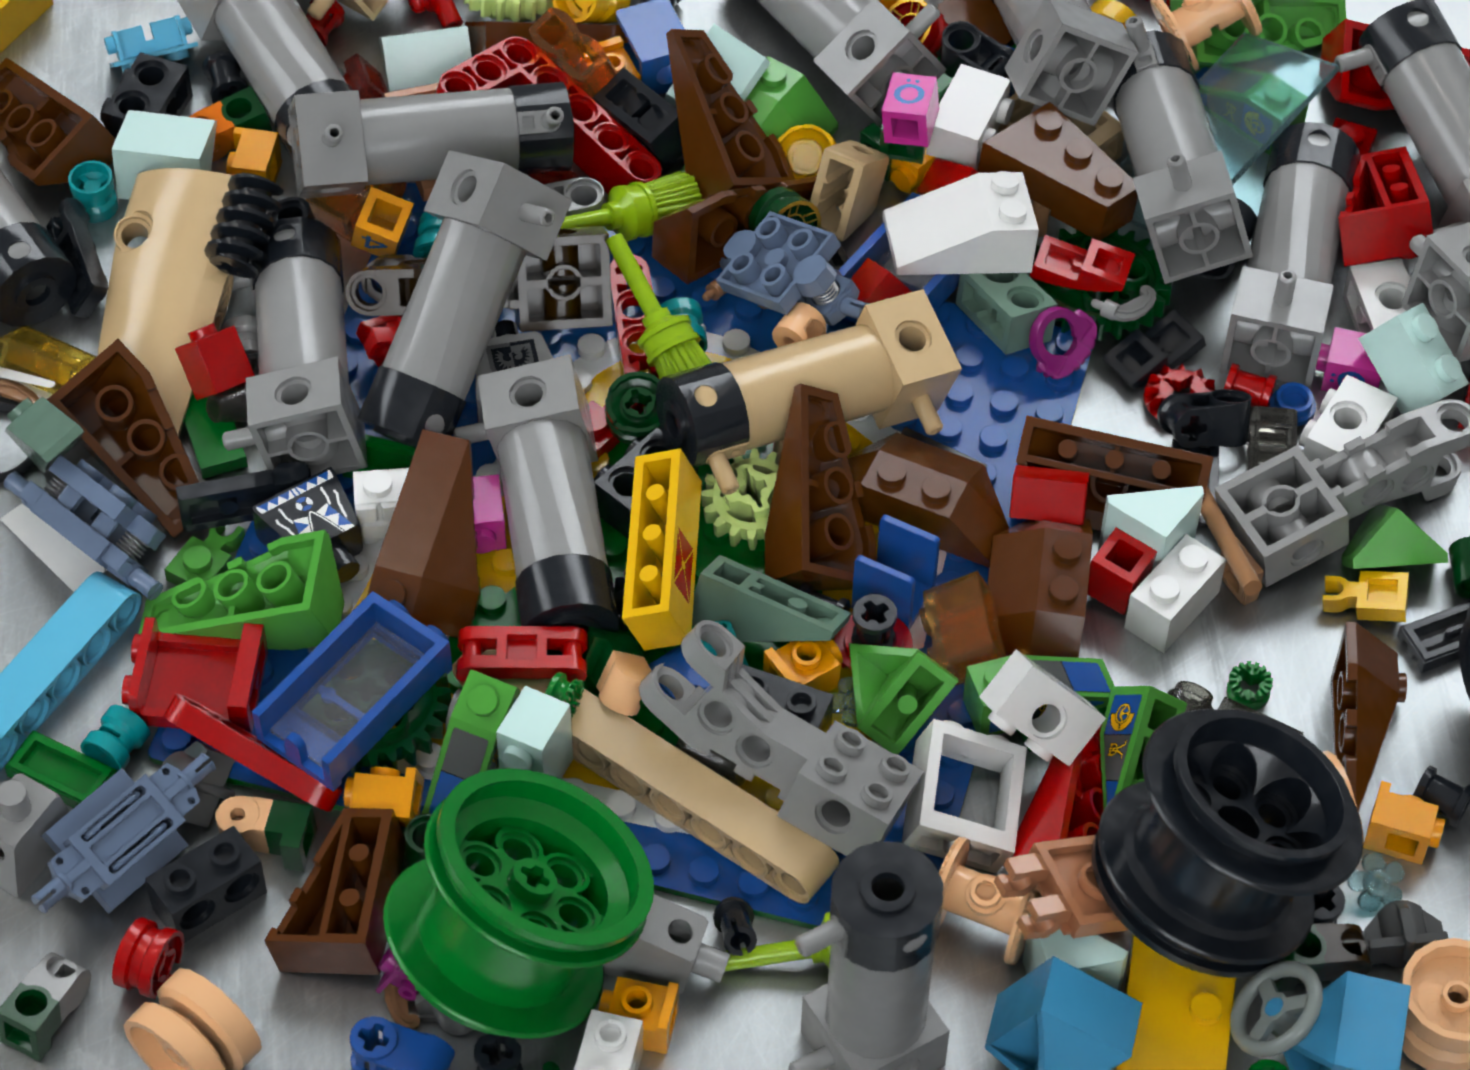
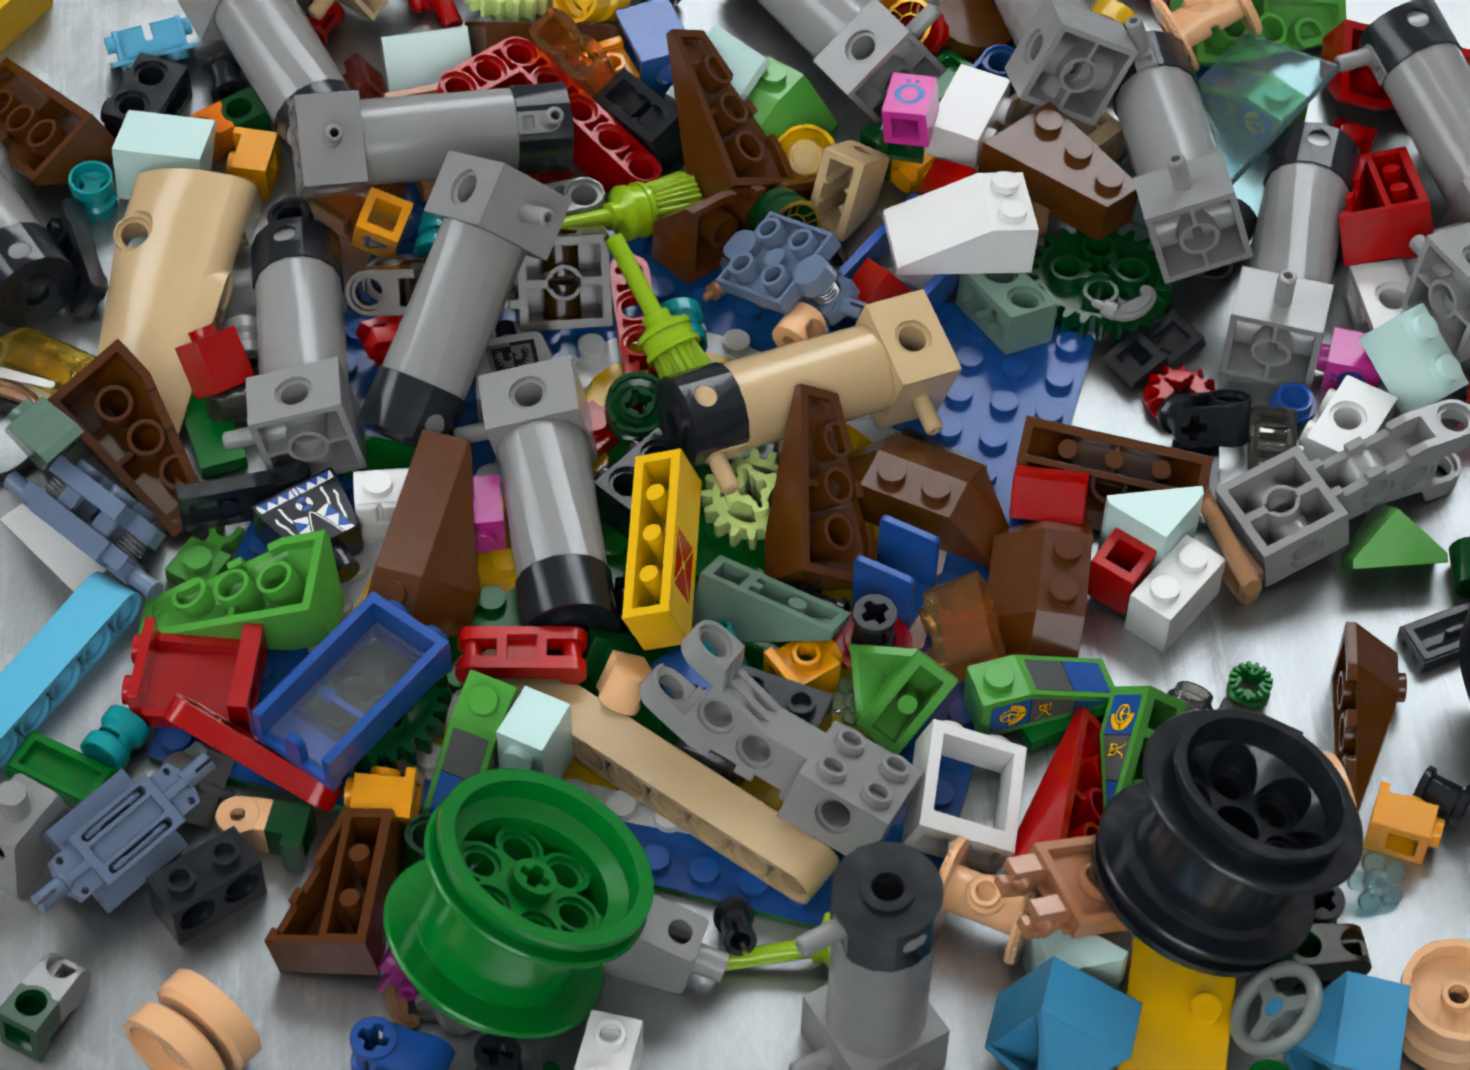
red wheel [112,917,185,1000] -> none
black piece [204,173,284,279] -> none
green bush [545,672,584,719] -> none
light orange brick [598,976,679,1054] -> none
black piece [940,21,1014,79] -> none
white brick [979,649,1106,766] -> none
red slope [1029,234,1135,292] -> none
magenta piece [1029,306,1098,380] -> none
red bush [1224,363,1277,415] -> none
yellow plate [1322,571,1409,622] -> none
dark grey piece [1363,900,1449,968] -> none

